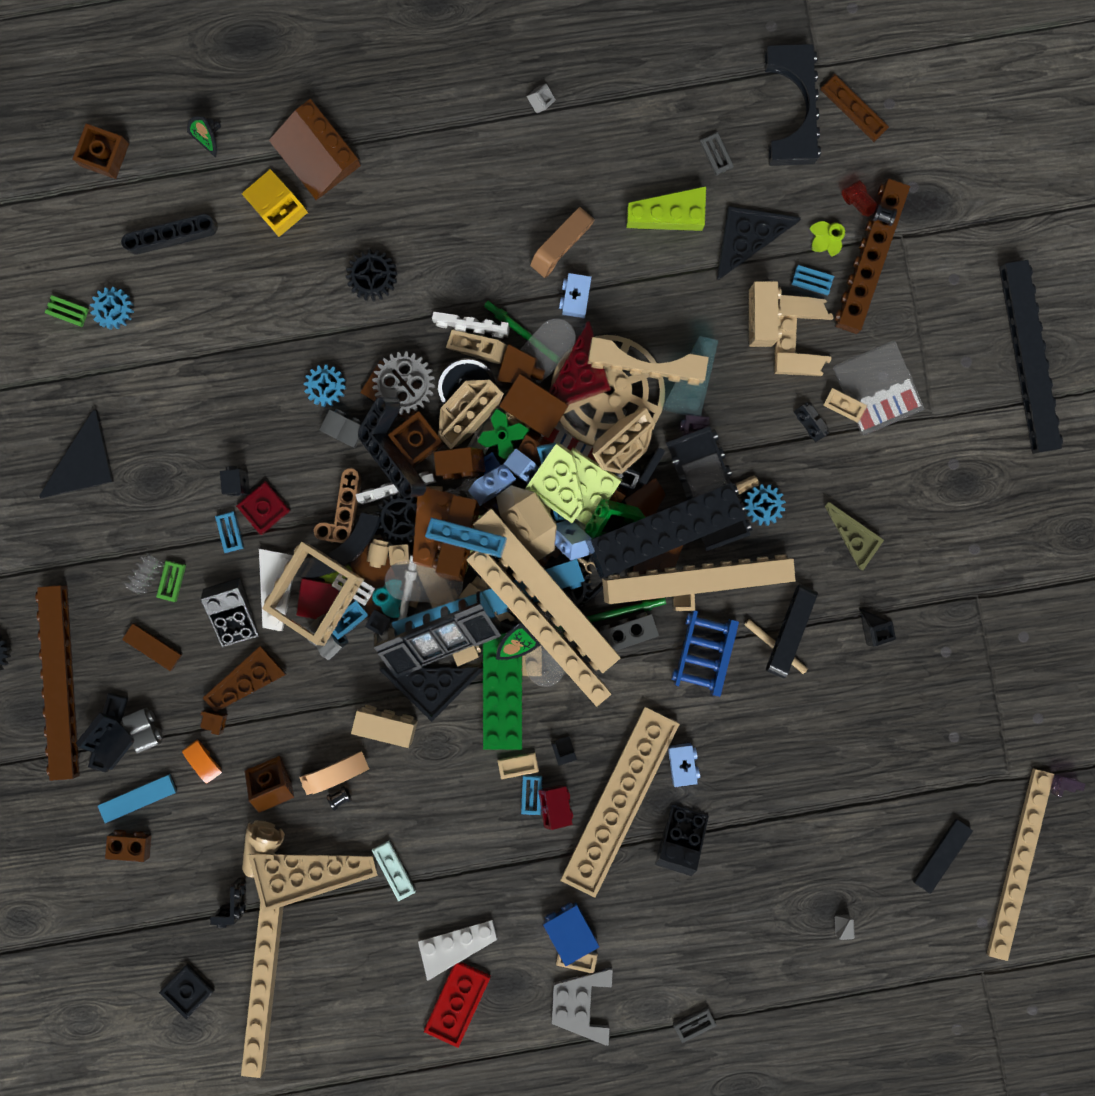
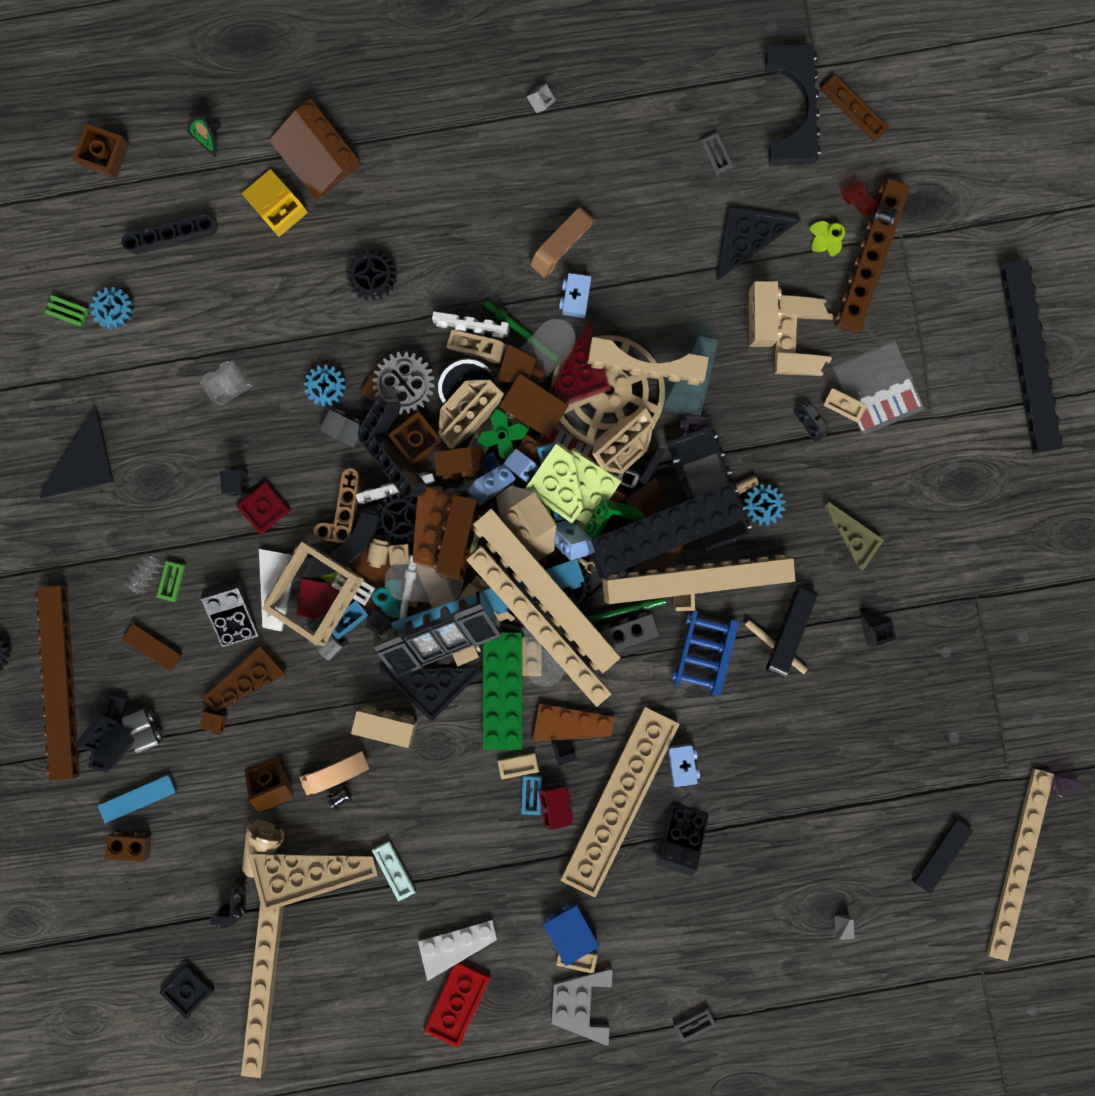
orange slope [182,739,222,784] -> none
dark azure tile [215,511,244,553] -> none
dark azure tile [425,517,507,558] -> none
shield [495,622,541,660] -> none
lime wedge [626,187,706,231] -> none
dark azure tile [791,265,834,296] -> none
none -> clear brick [199,361,253,406]
none -> dark orange wing [532,704,615,742]

